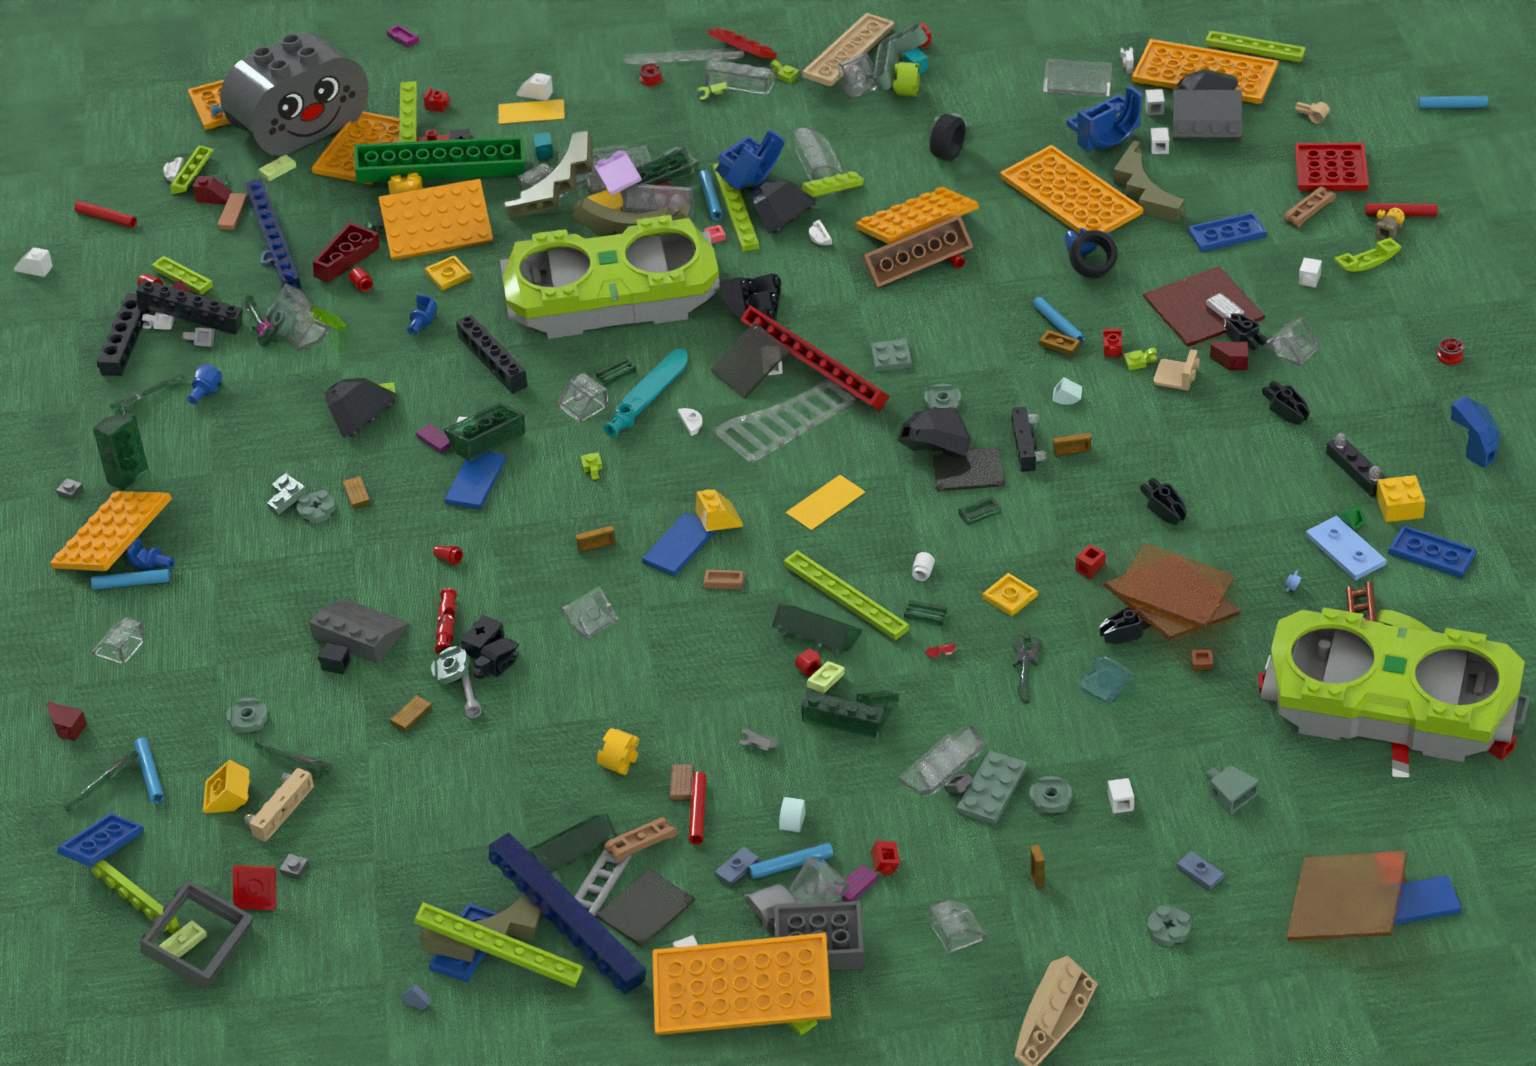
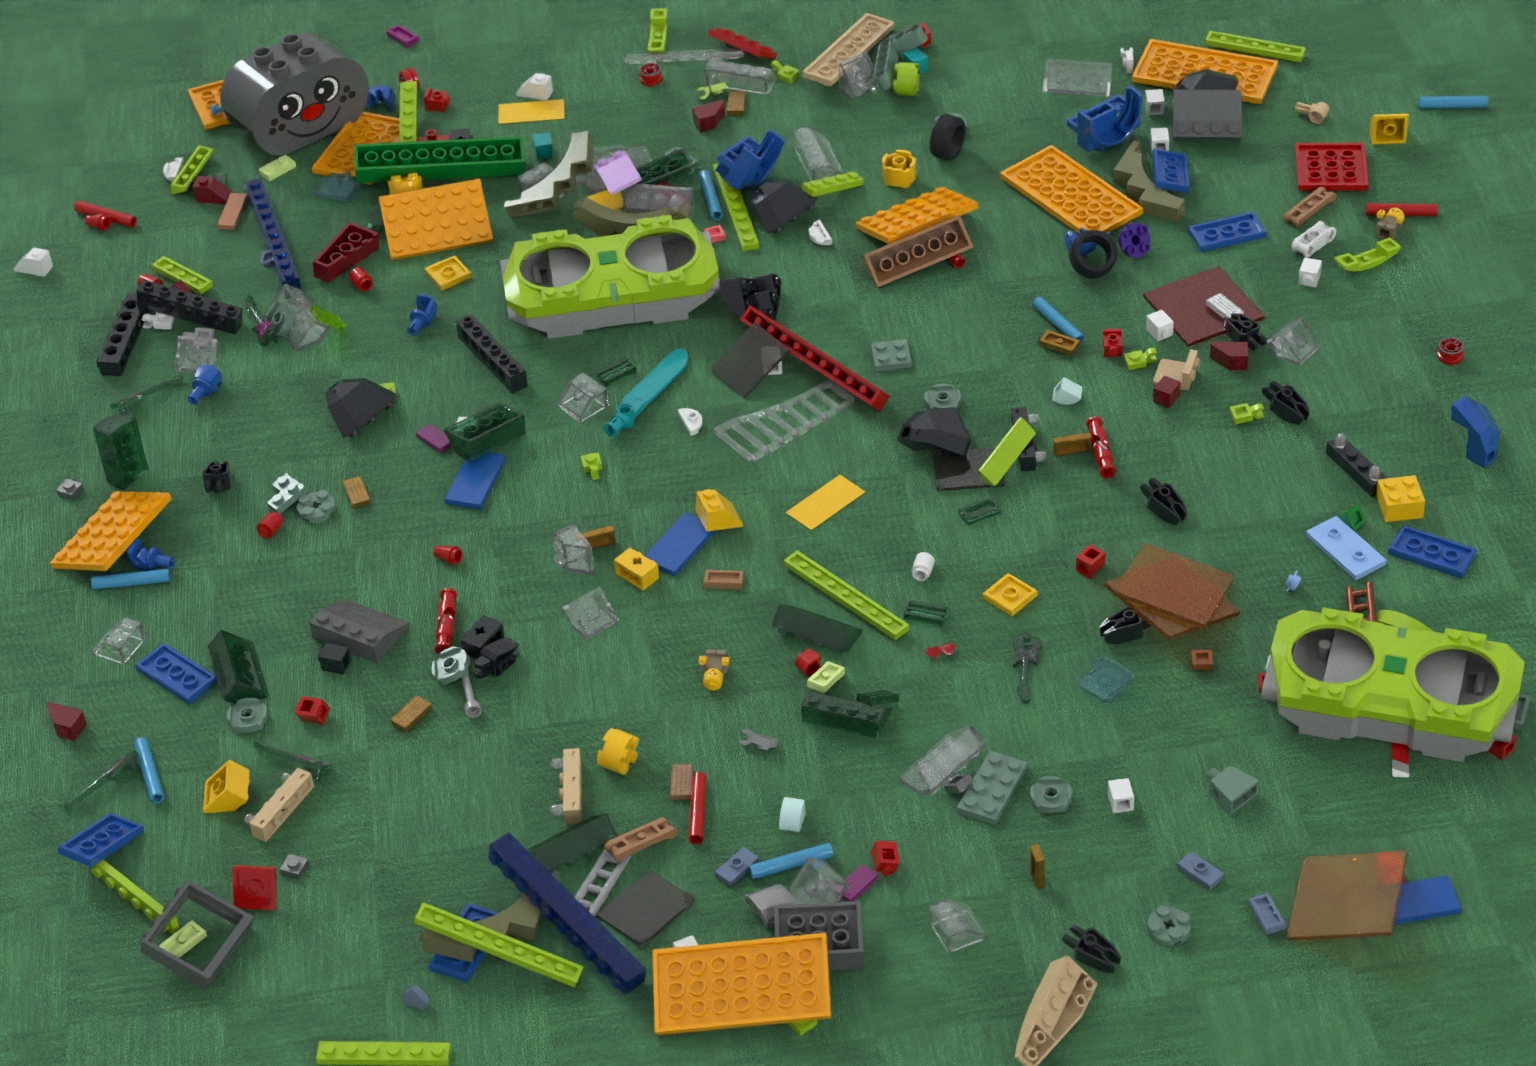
none -> red cone [85,214,111,231]
none -> blue tile [135,643,219,704]
none -> clear slope [175,335,219,373]
none -> black hinge [202,461,231,493]
none -> clear green slope [208,630,269,704]
none -> red brick [257,512,283,539]
none -> red brick [295,696,331,726]
none -> clear light blue slope [313,171,360,203]
none -> lime plate [316,1041,451,1066]
none -> blue piece [367,85,395,111]
none -> red wheel [398,67,420,89]
none -> tan piece [550,748,582,825]
none -> clear slope [552,524,595,575]
none -> yellow brick [614,548,659,591]
none -> lime slope [648,8,667,53]
none -> slope [692,100,725,132]
none -> piece [698,649,730,691]
none -> pearl gold tile [727,91,746,116]
none -> yellow brick [882,150,916,189]
none -> lime slope [978,417,1036,486]
none -> black hinge [1061,924,1122,973]
none -> red piece [1086,416,1116,479]
none -> dark purple plate [1118,223,1151,258]
none -> white brick [1146,310,1174,341]
none -> blue tile [1152,149,1190,193]
none -> dark red brick [1153,376,1181,408]
none -> lime plate [1229,403,1264,424]
none -> sand blue plate [1248,893,1286,935]
none -> white piece [1291,221,1336,258]
none -> yellow slope [1369,114,1409,144]

